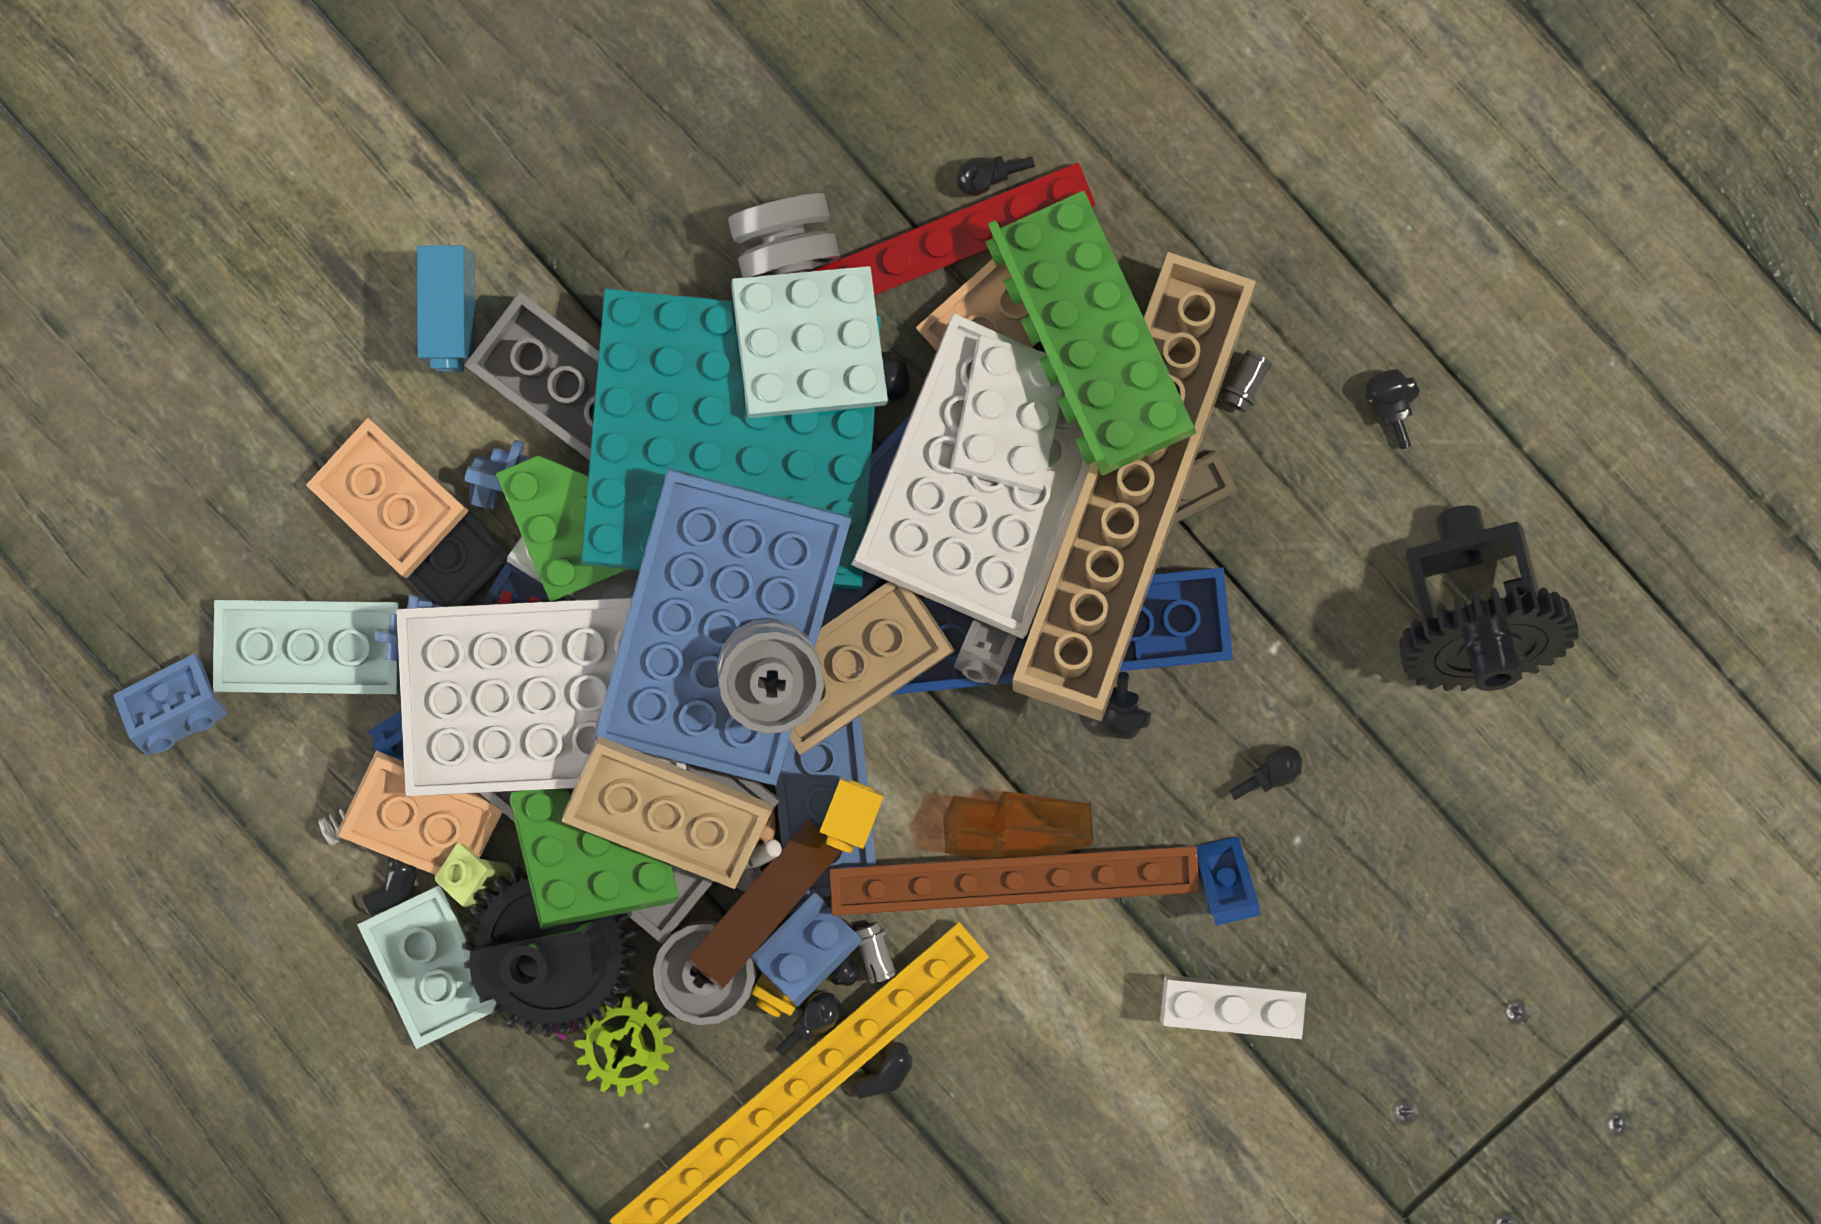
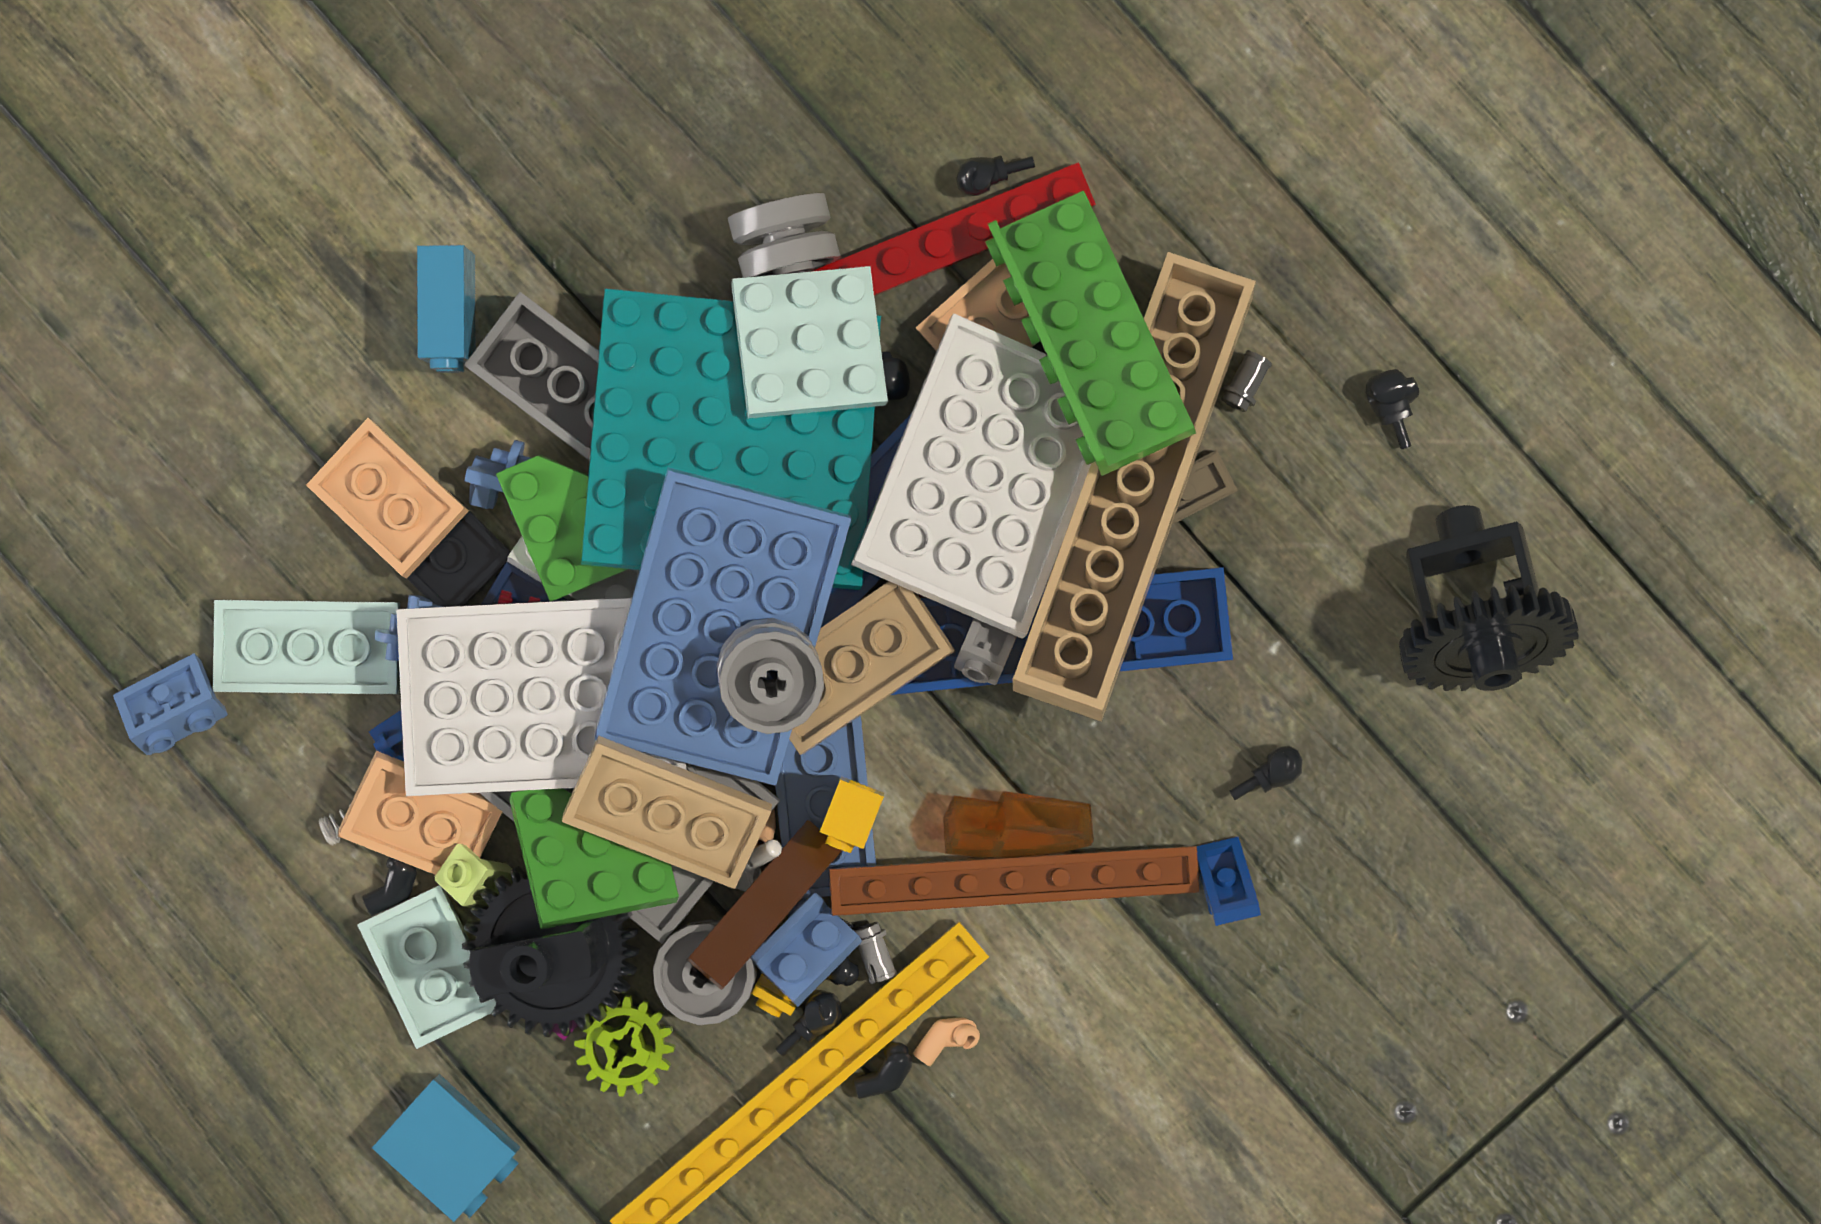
white plate [950,335,1063,494] -> none
black piece [1099,671,1152,739] -> none
white brick [1160,975,1306,1039] -> none
none -> dark azure brick [372,1074,521,1222]
none -> light nougat arm [912,1017,980,1067]

